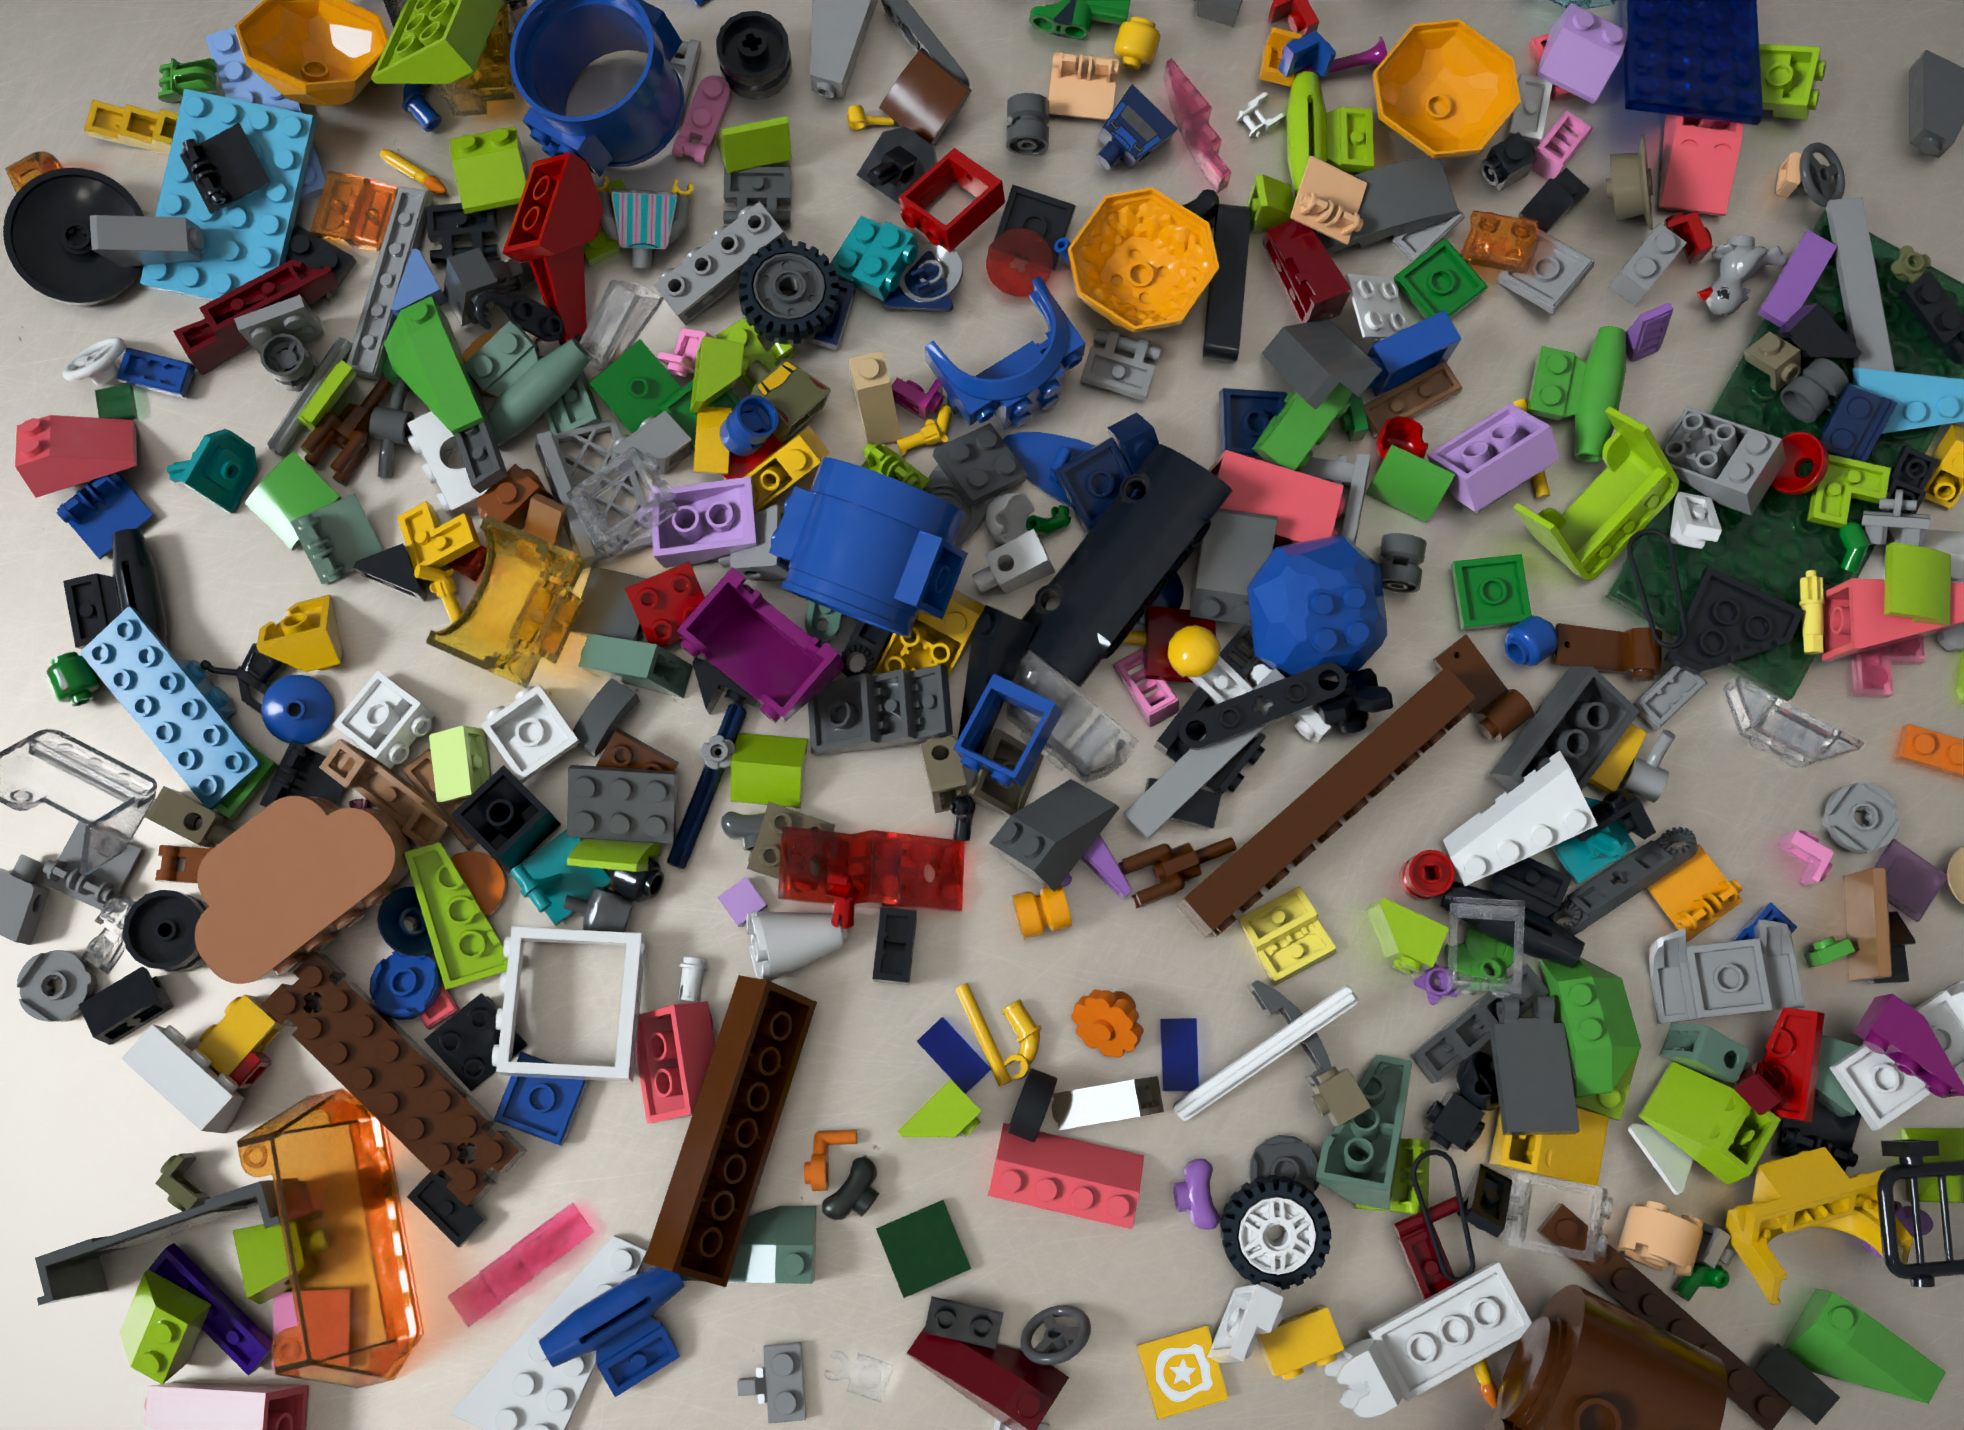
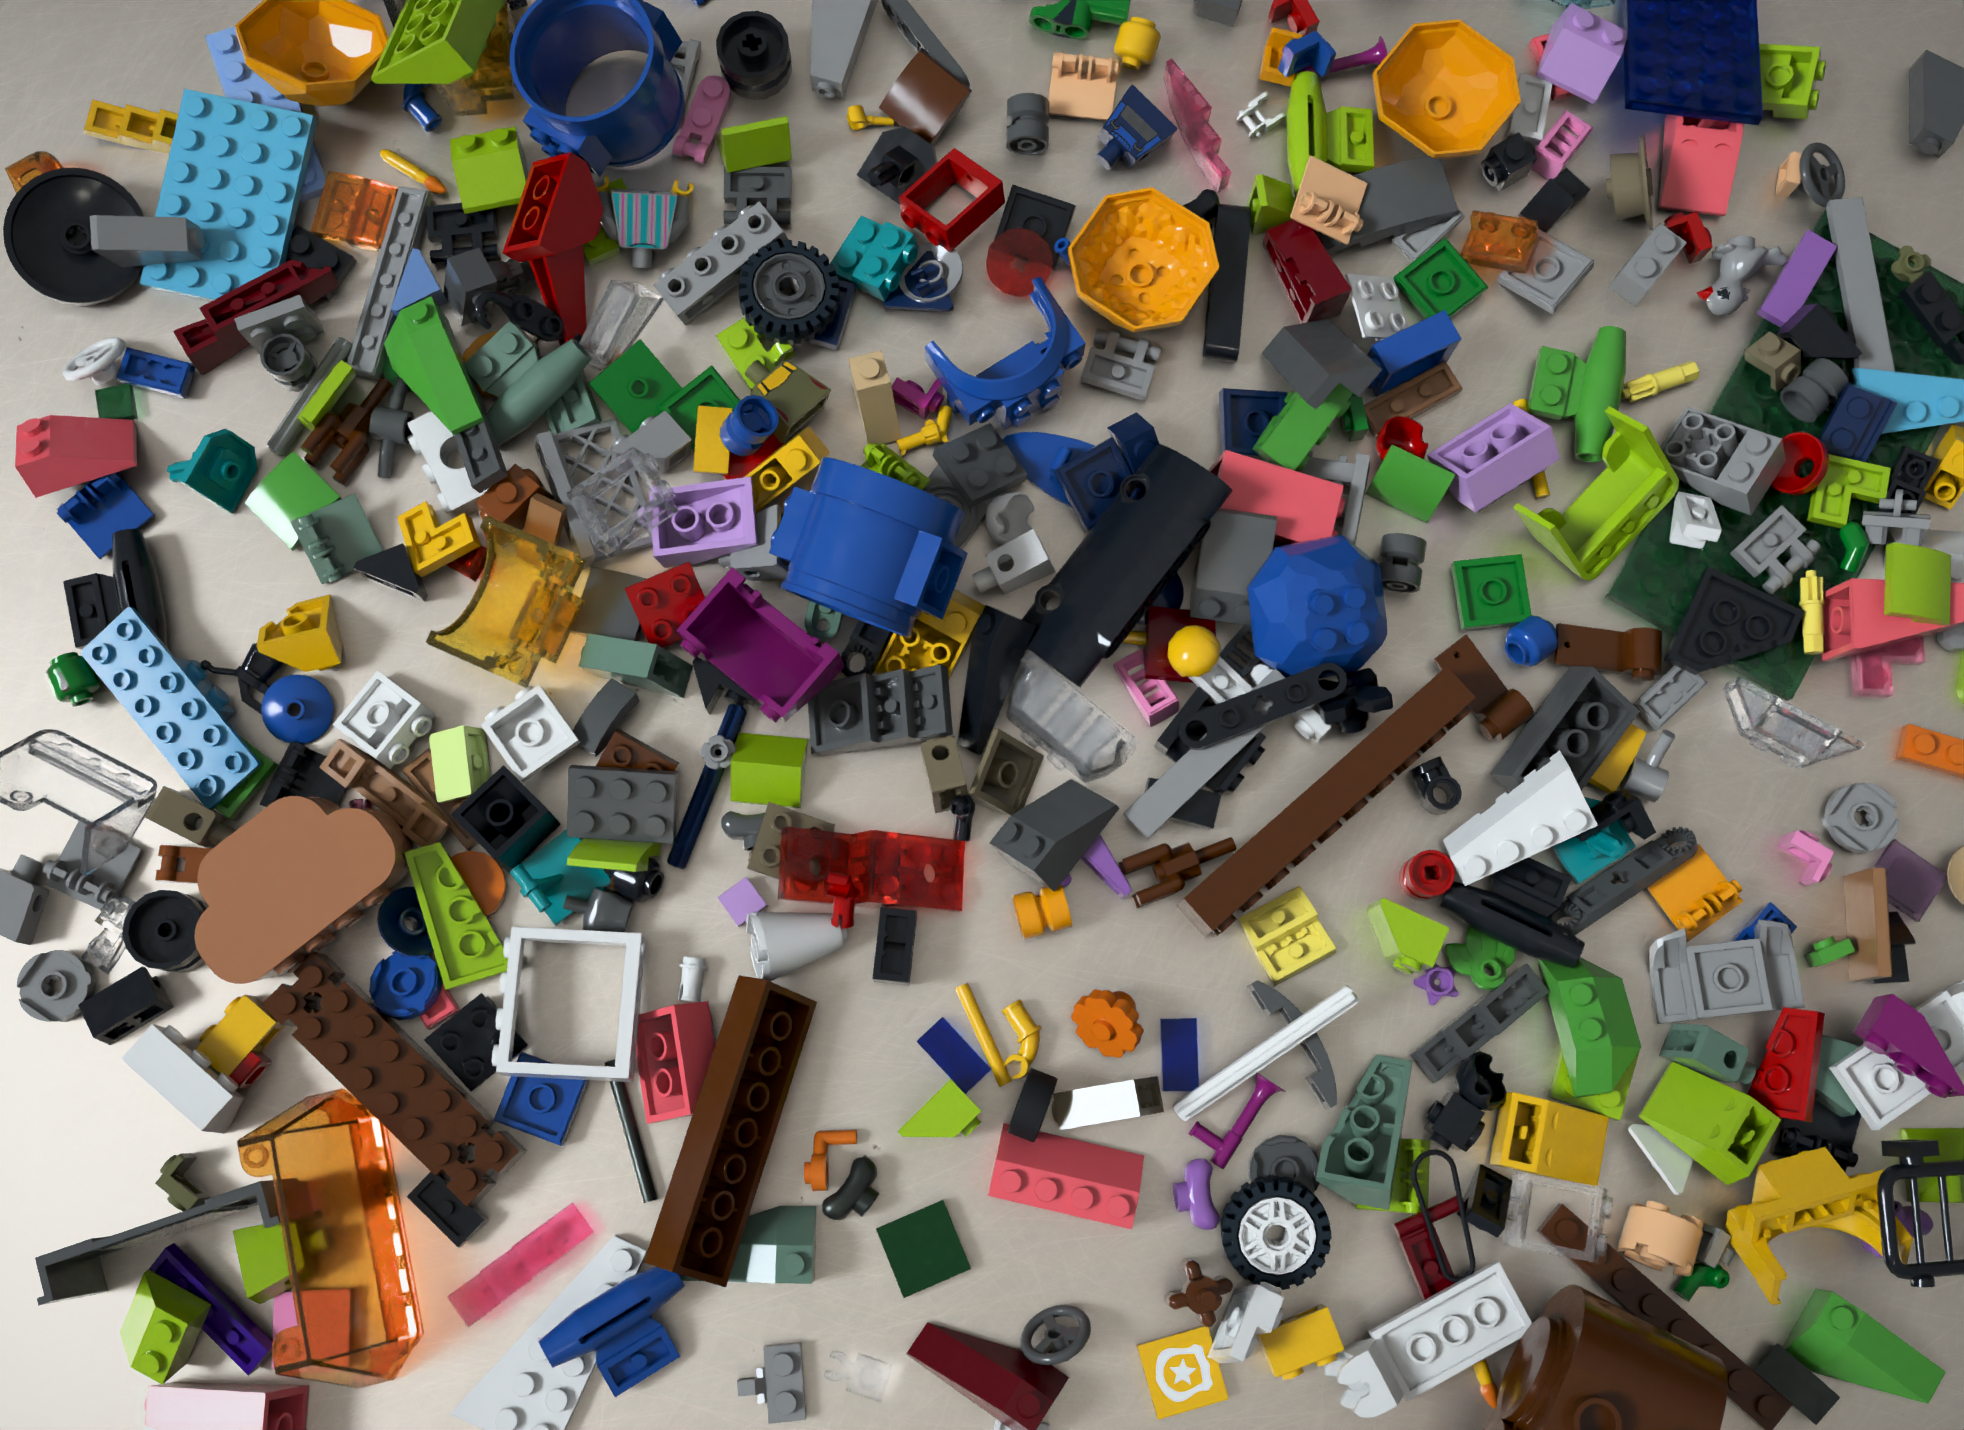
bright green arm [158,58,217,103] -> none
black hinge [180,123,270,214] -> none
yellow piece [414,564,468,622] -> none
bright pink bracket [657,328,715,377] -> none
lime slope [690,336,748,413] -> none
black hinge [924,1296,1004,1349] -> none
blue window [953,674,1063,788] -> none
green arm [1026,505,1071,536] -> none
dark tan brick [1311,1066,1371,1126] -> none
clear window [1447,896,1525,998] -> none
dark grey tile [1489,996,1580,1135] -> none
medium lavender slope [1626,303,1673,362] -> none
black piece [1627,529,1688,648] -> none
dark red slope [1734,1061,1785,1115] -> none
none -> pearl dark grey bar [604,1059,657,1203]
none -> reddish brown plant [1164,1258,1233,1327]
none -> magenta piece [1189,1073,1286,1169]
none -> black piece [1409,756,1462,815]
none -> light yellow piece [1621,361,1699,403]
none -> light grey plate [1730,505,1821,595]

